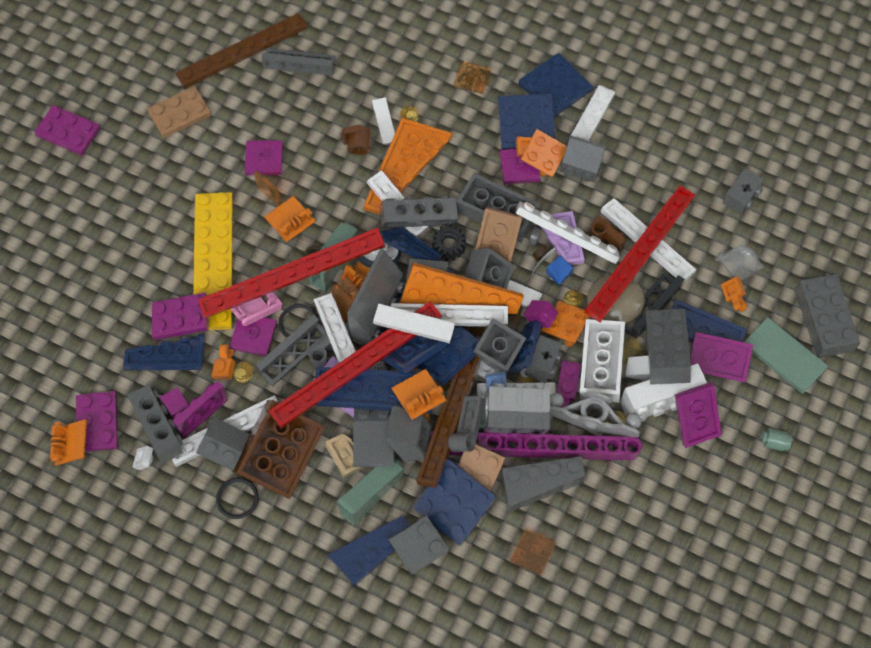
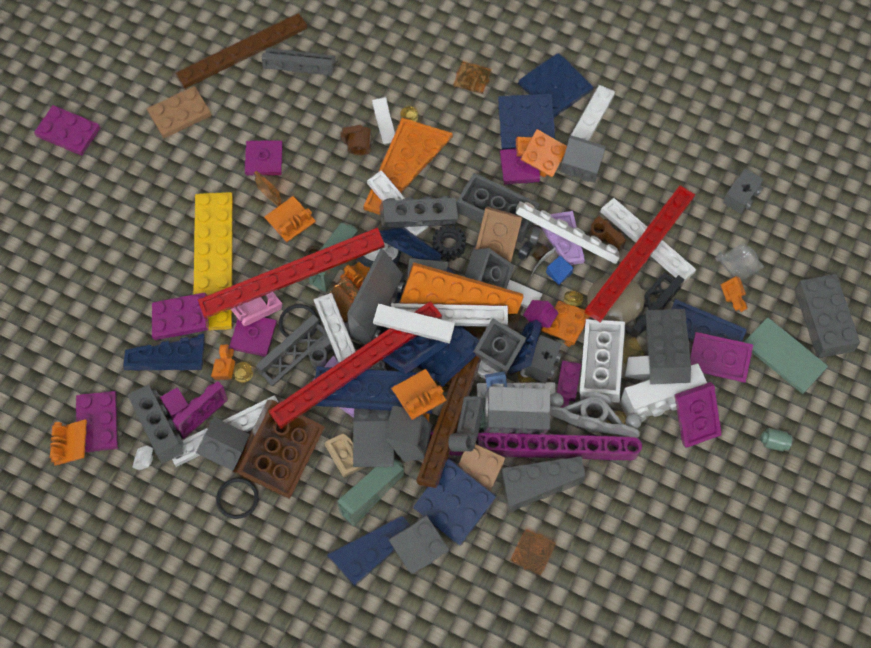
none -> black tile [518,241,533,261]

